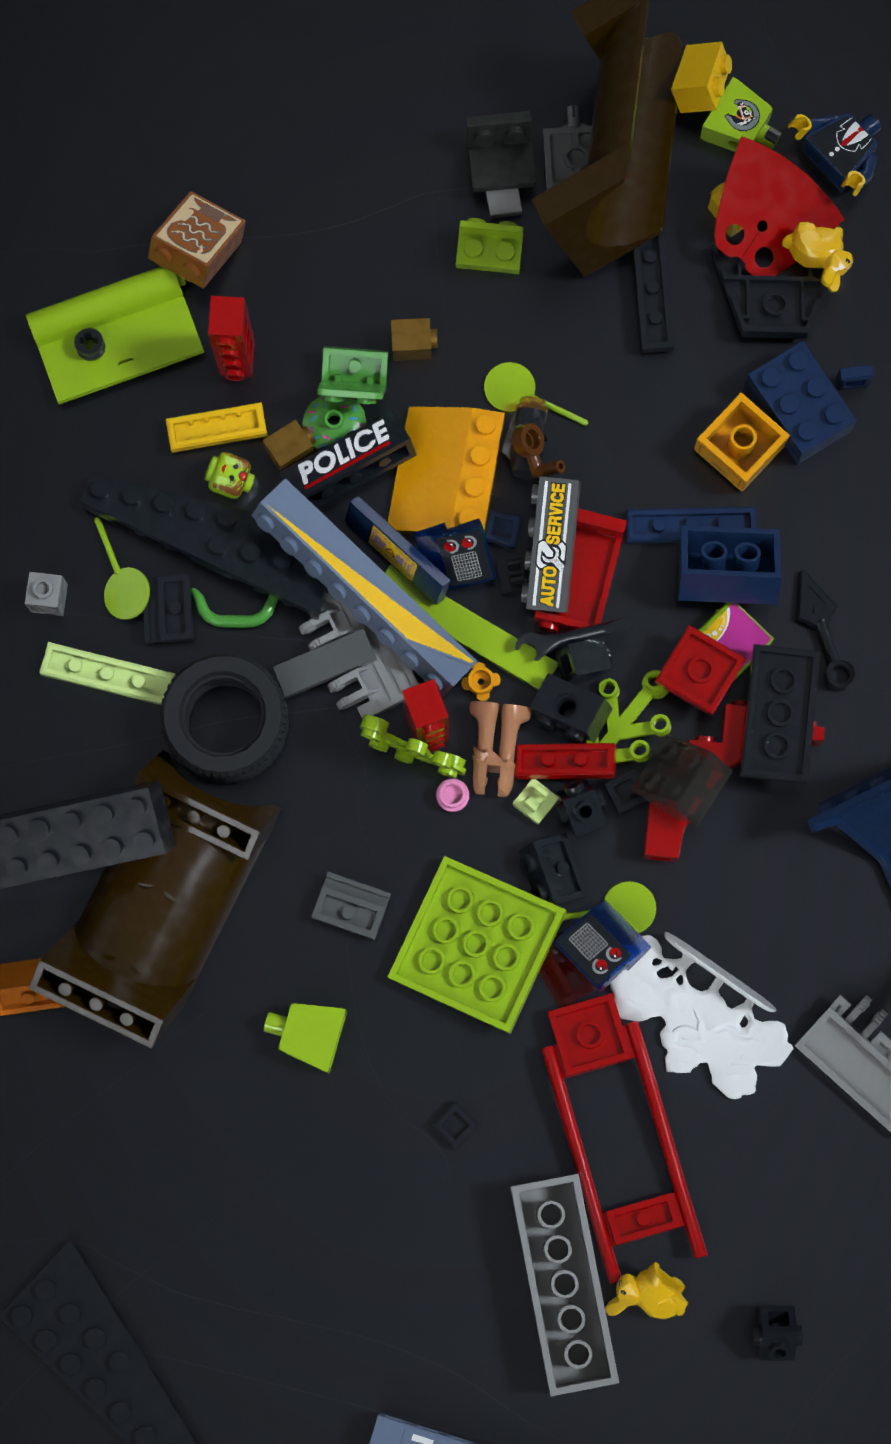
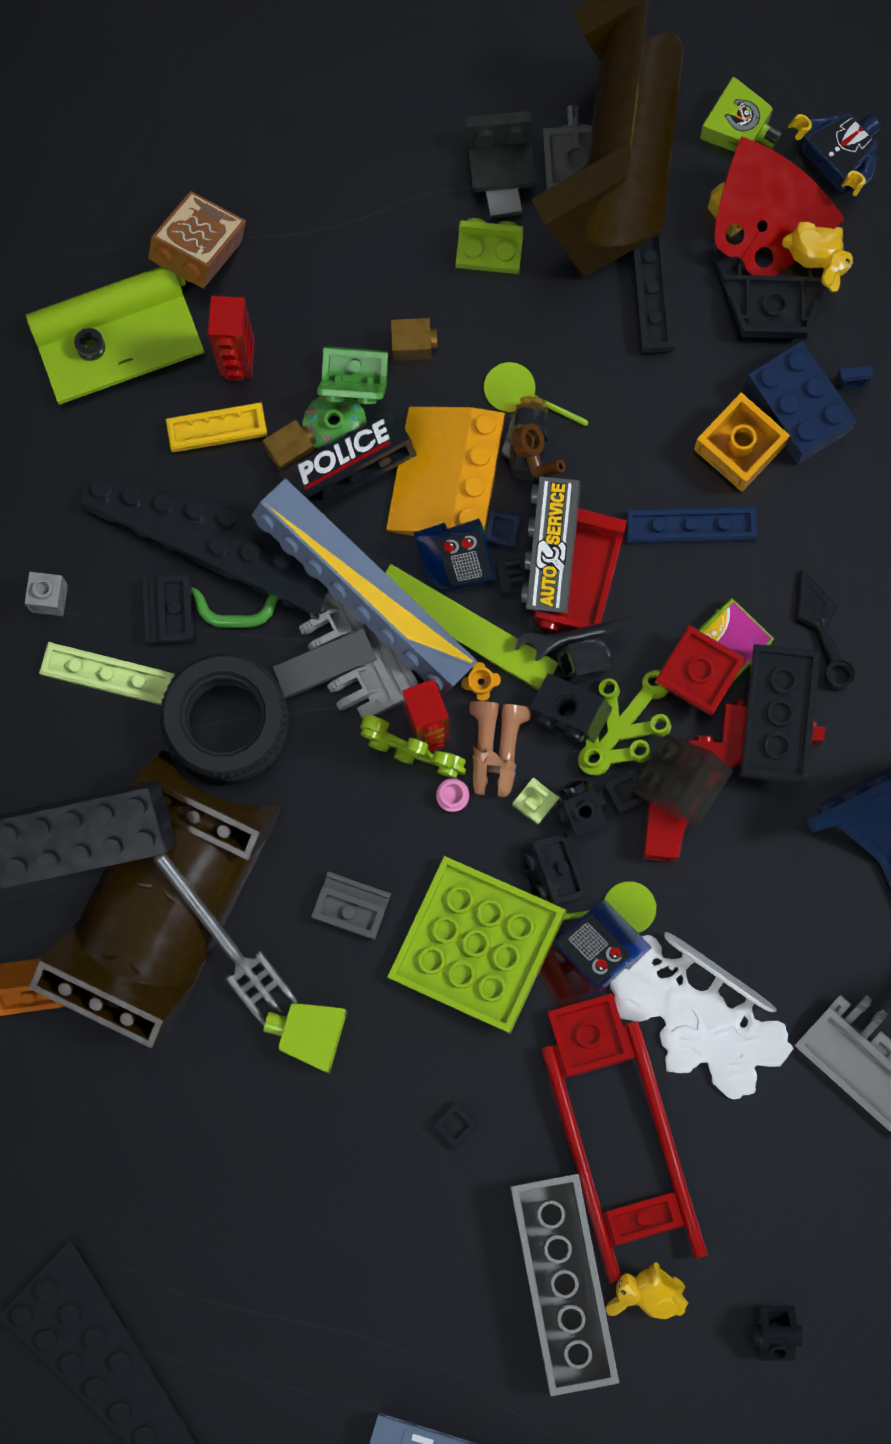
lime piece [94,517,150,620] -> none
lime head [204,452,255,499] -> none
dark blue tile [345,496,450,605] -> none
red tile [515,743,617,779] -> none
yellow brick [671,42,732,113] -> none
dark blue brick [678,525,782,605] -> none
none -> flat silver piece [154,854,297,1026]

